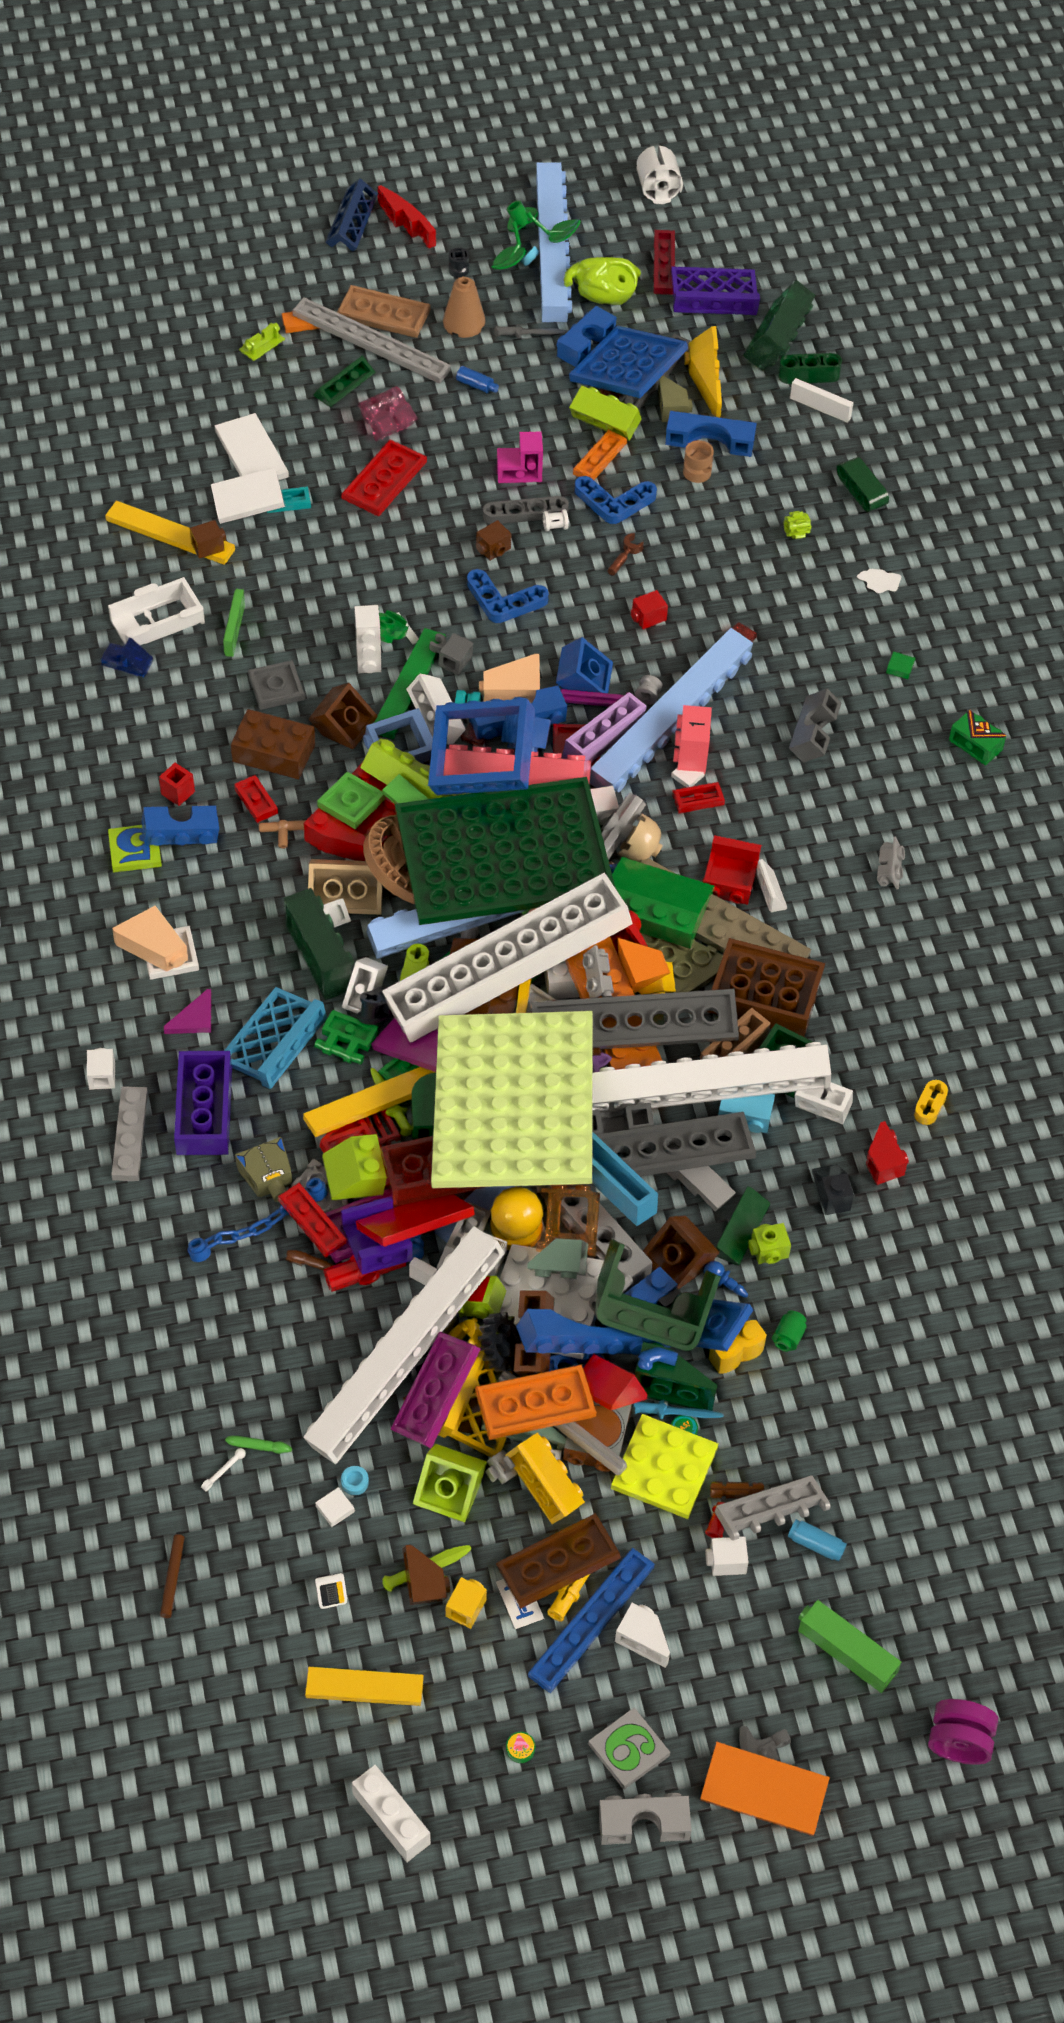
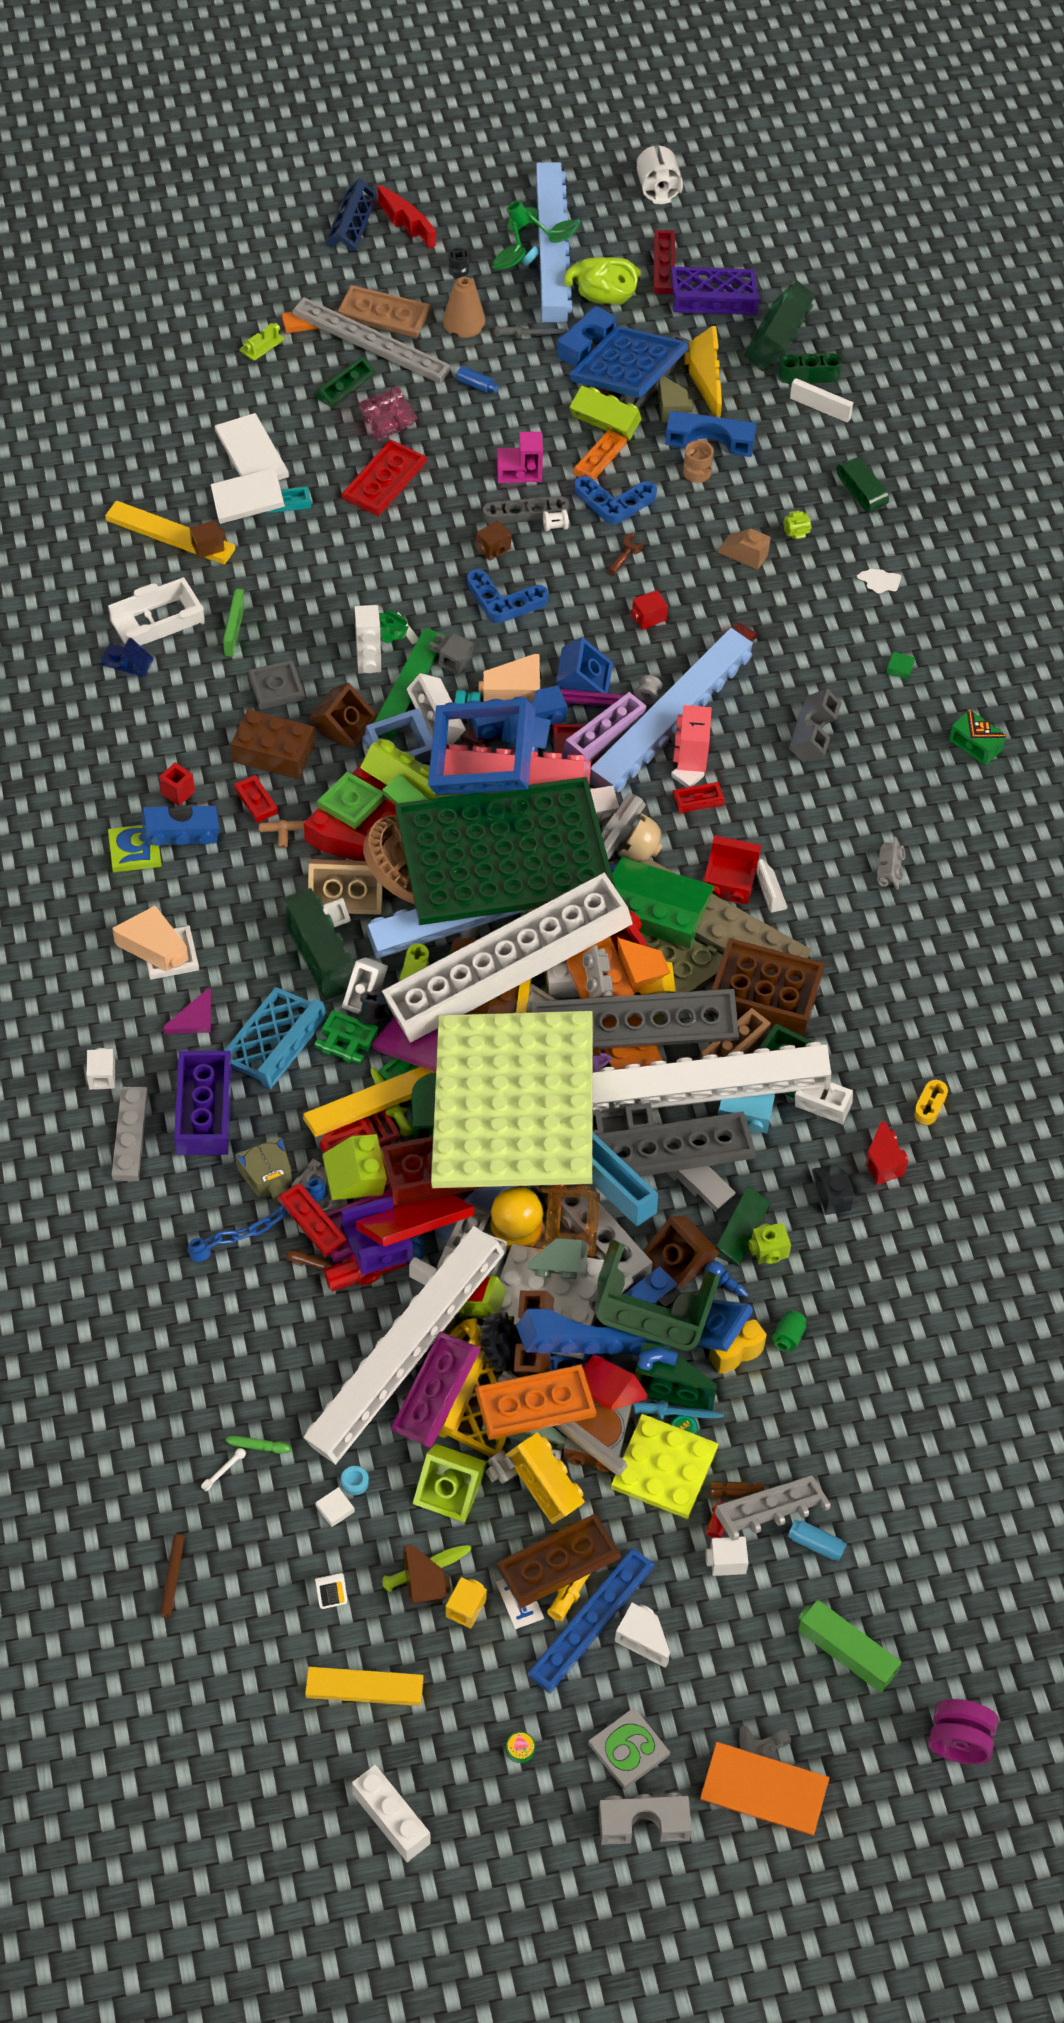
none -> medium nougat slope [718,528,771,570]

